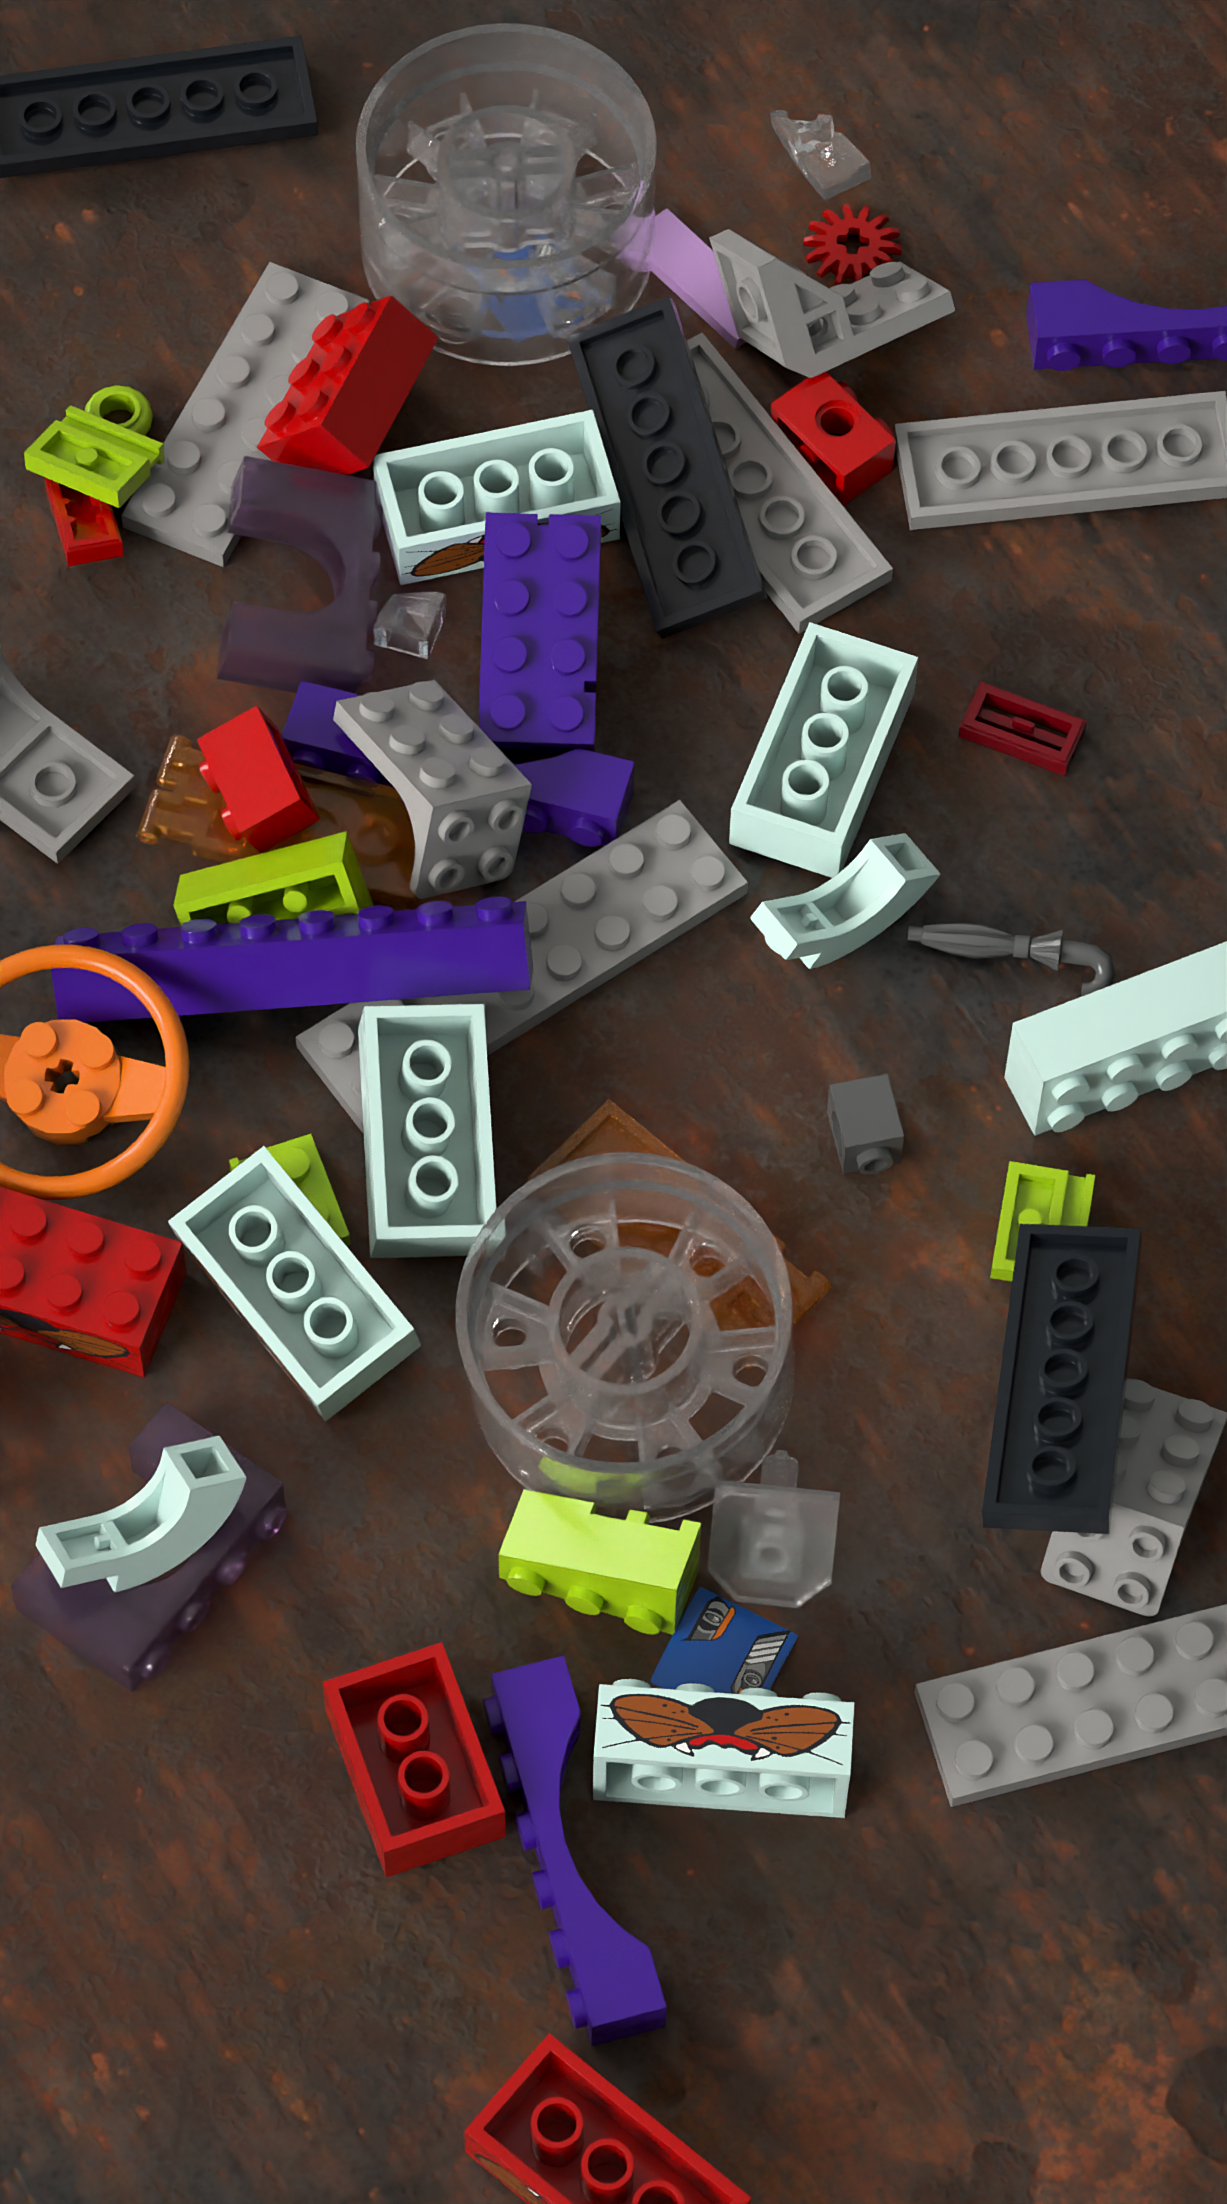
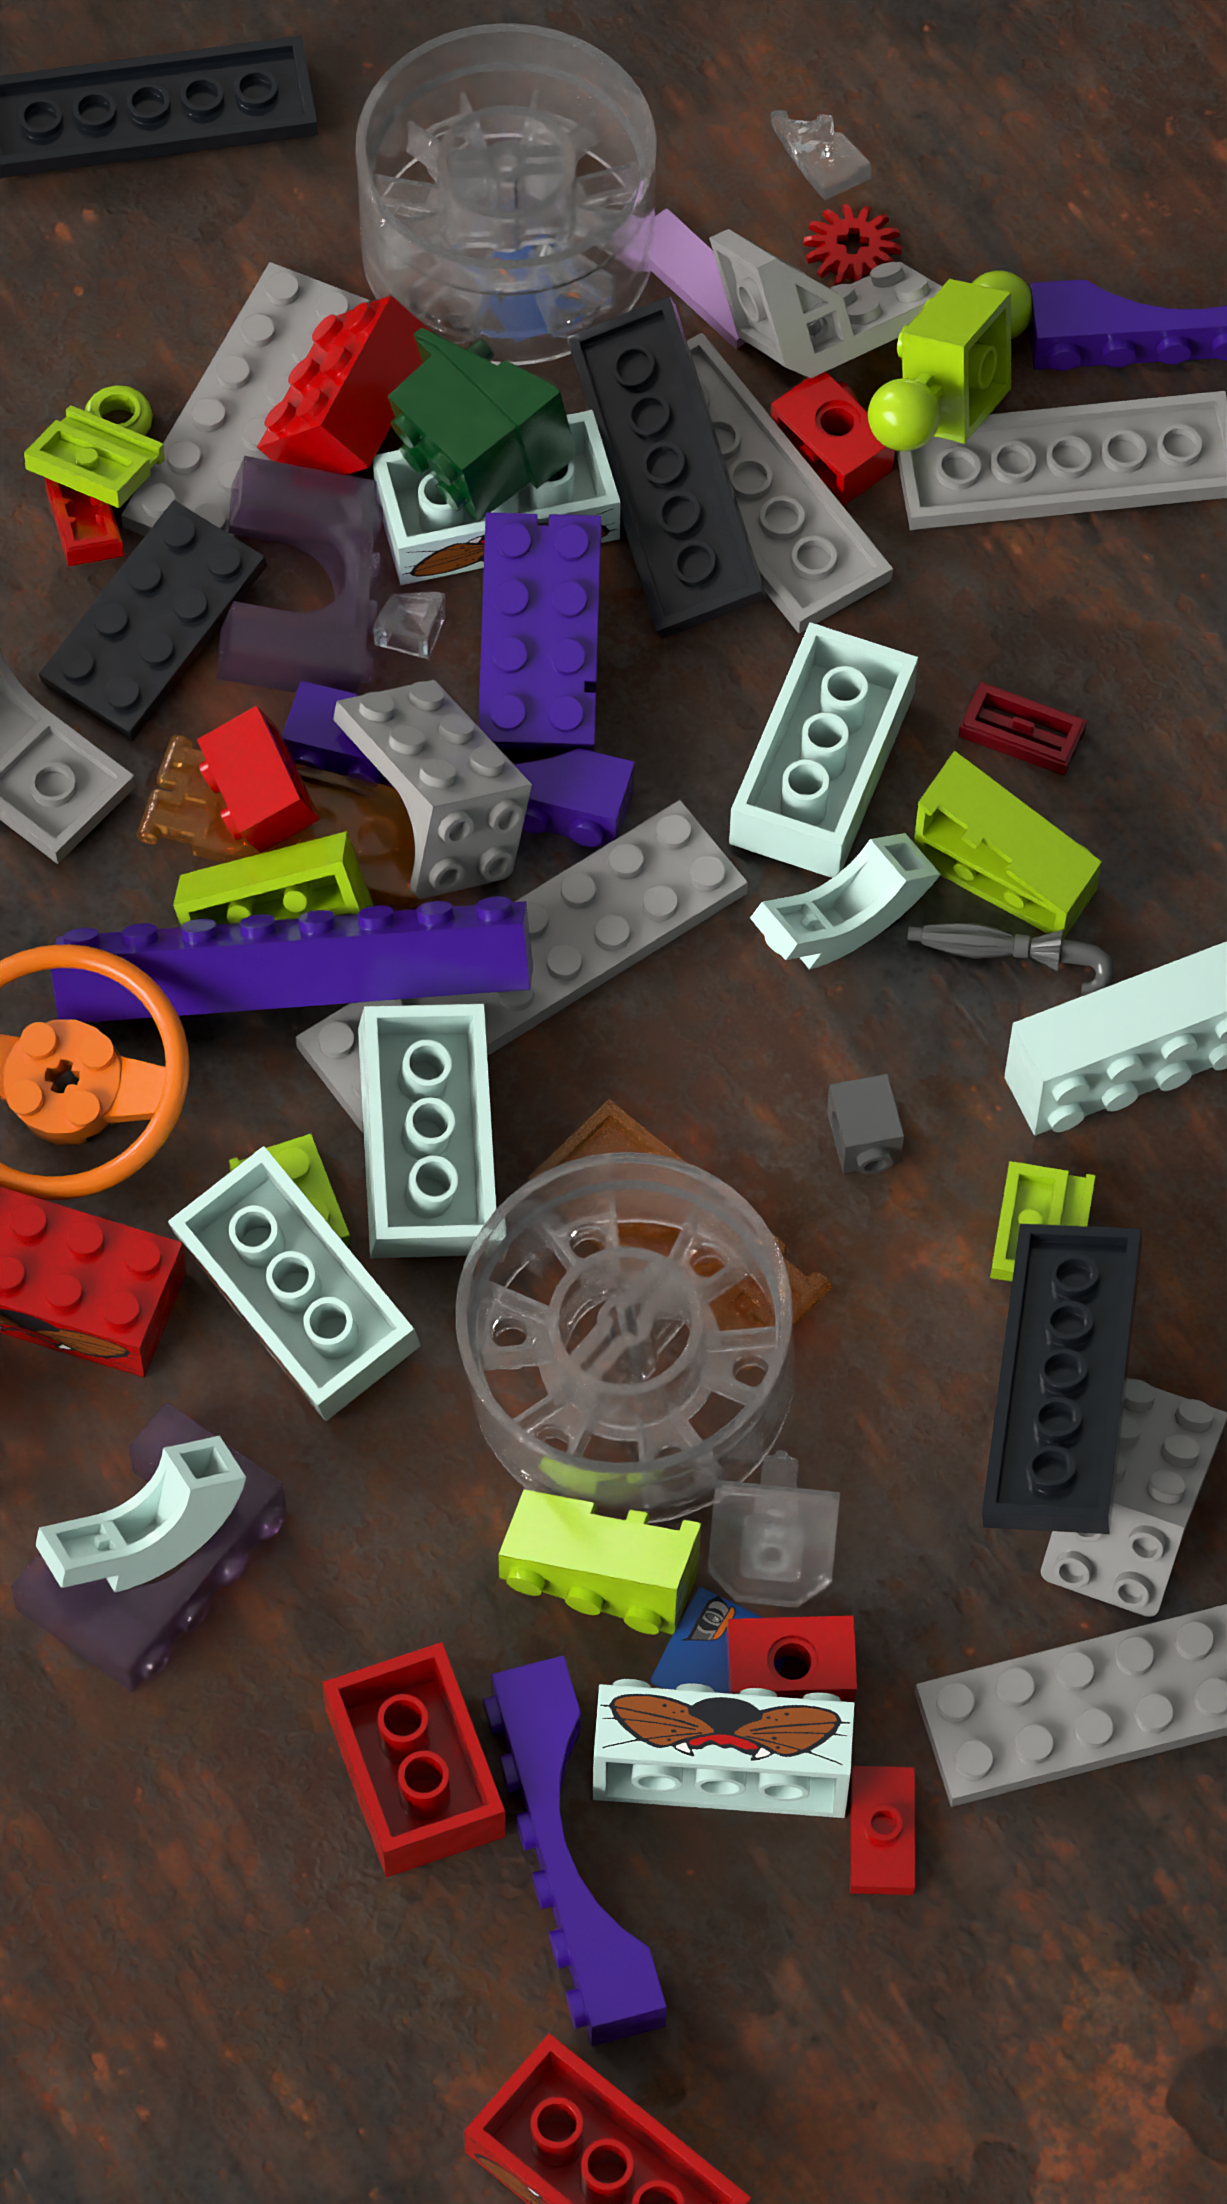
none -> black plate [39,500,267,741]
none -> dark green piece [388,327,577,522]
none -> red brick [726,1616,857,1702]
none -> red plate [850,1766,915,1895]
none -> lime brick [868,270,1033,451]
none -> lime wedge [914,750,1102,939]

